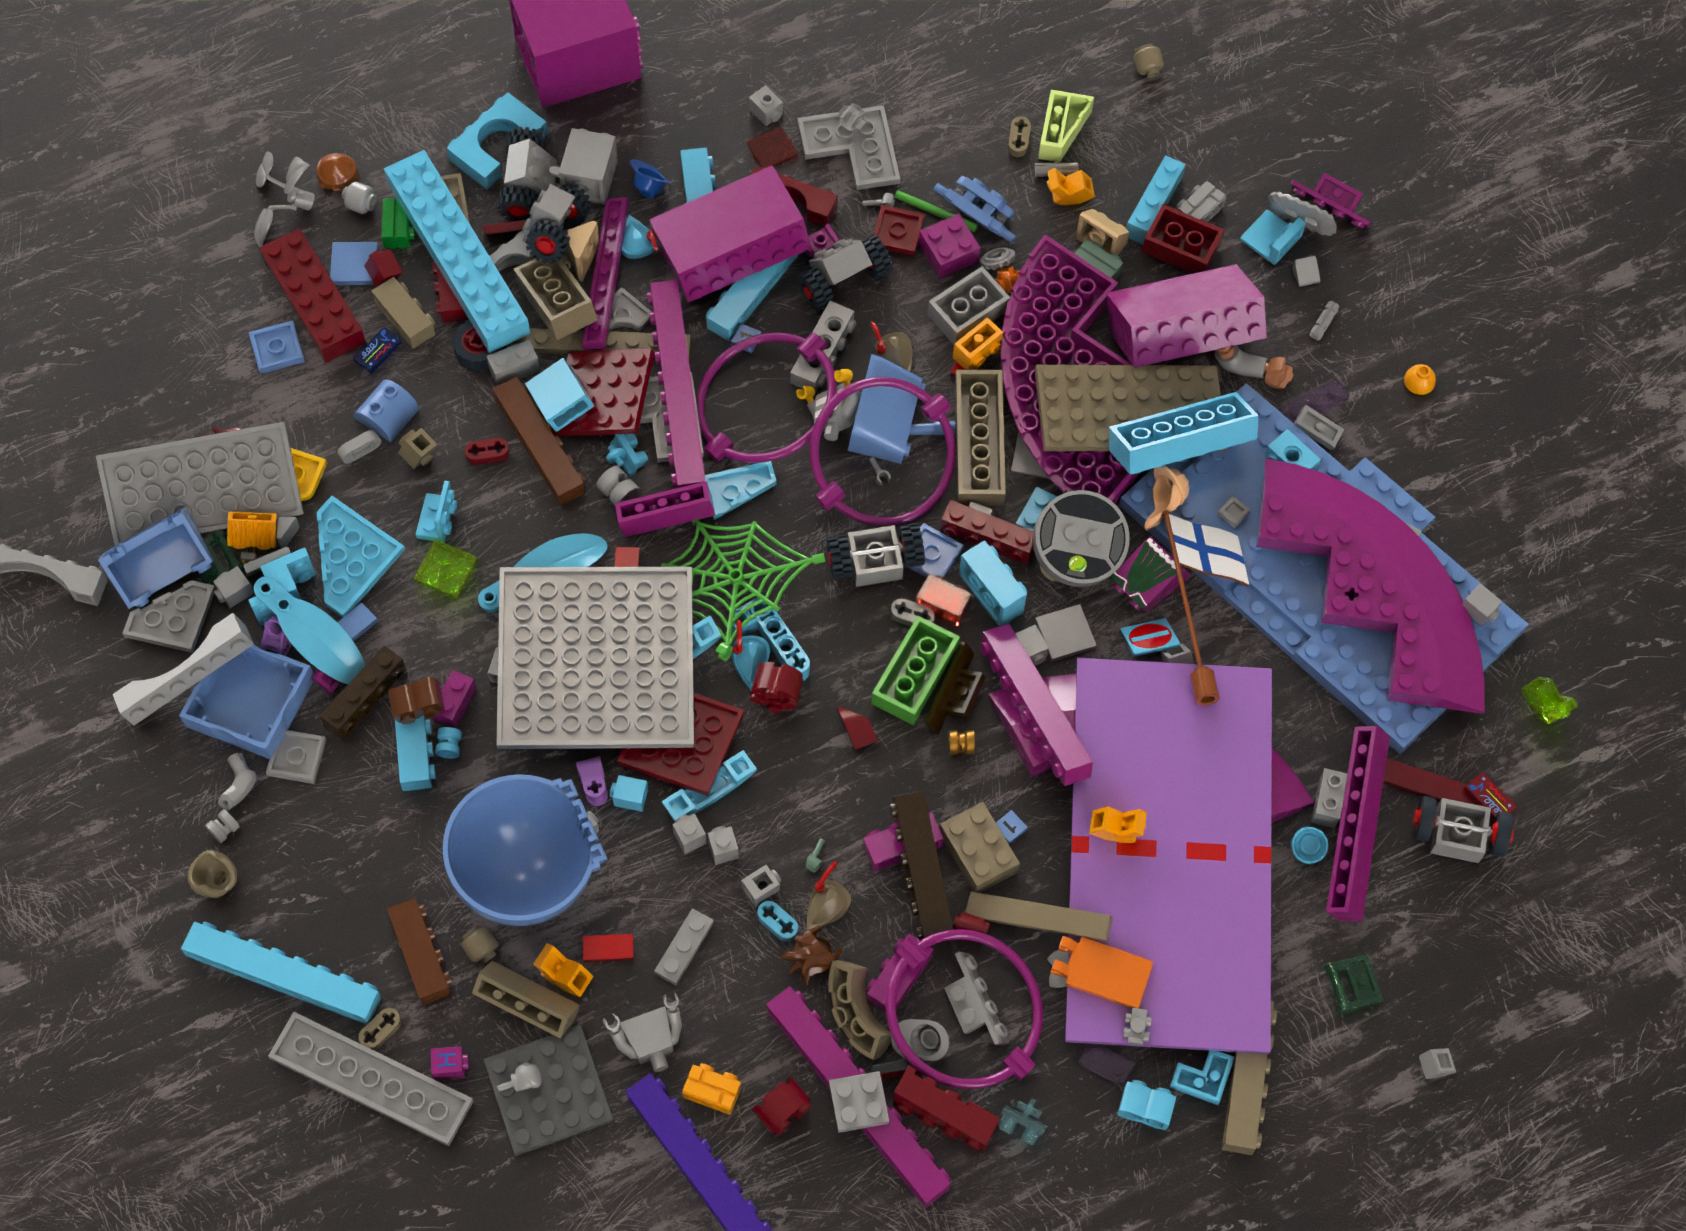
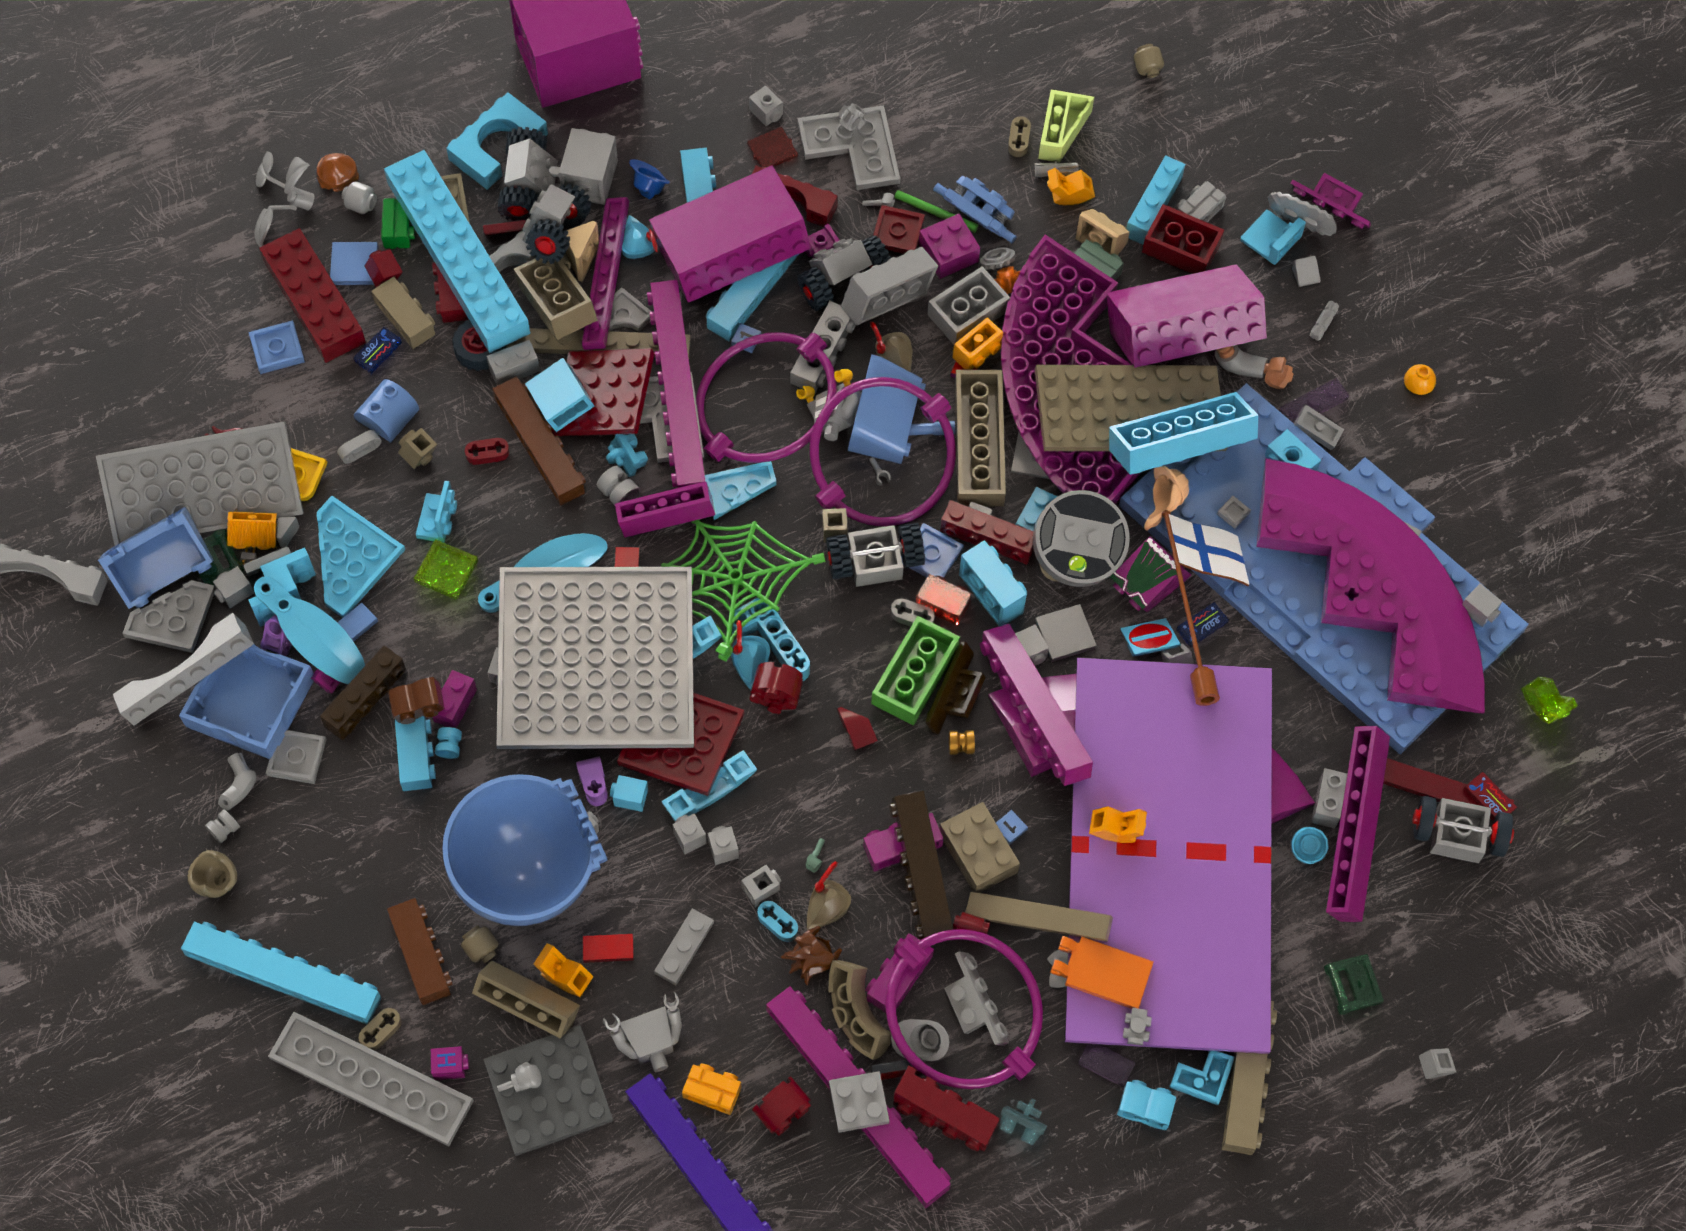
none -> dark tan brick [822,508,848,543]
none -> light grey brick [841,247,938,325]
none -> clear blue tile [1176,602,1229,648]

